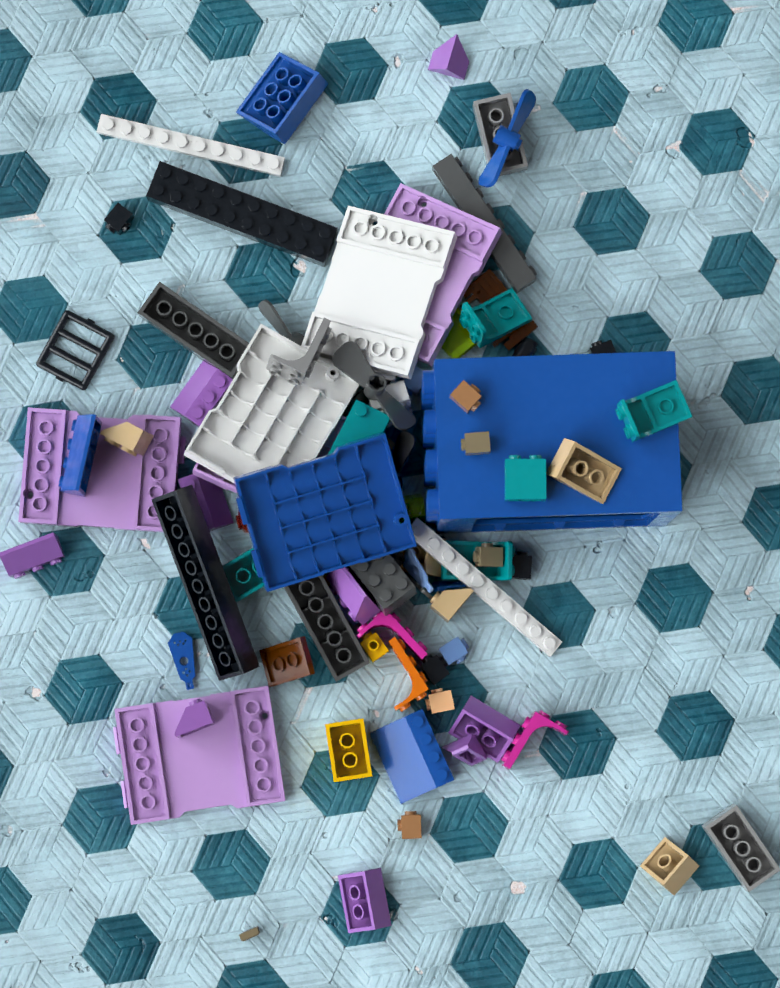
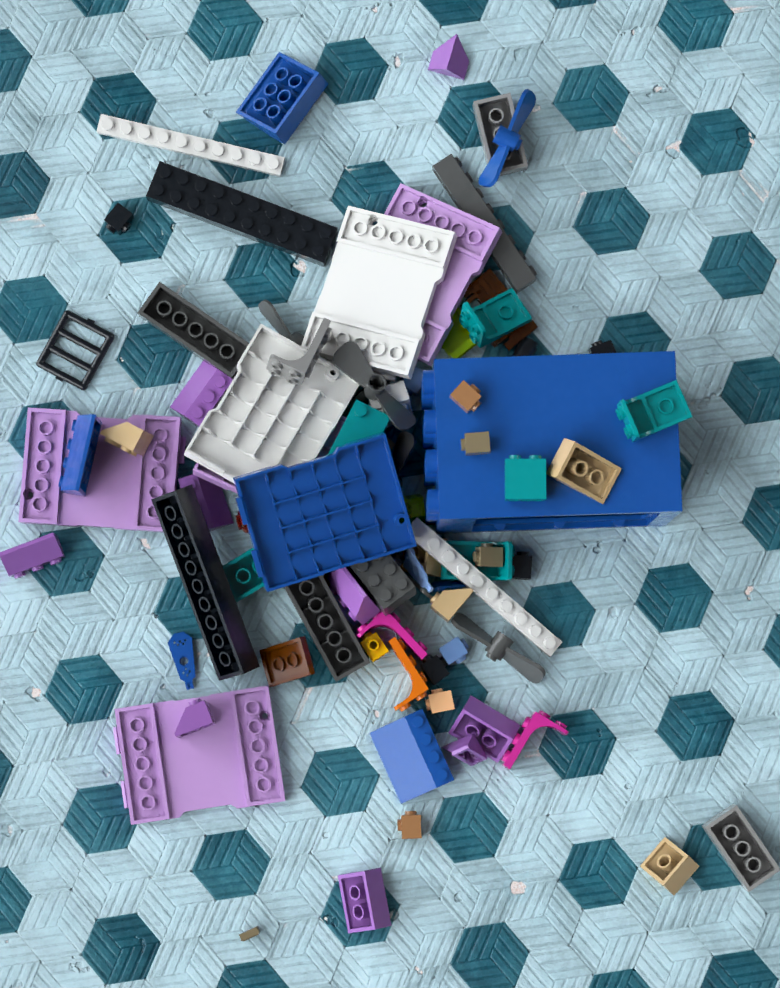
yellow brick [325,718,372,782] -> none
none -> dark grey piece [451,613,546,683]

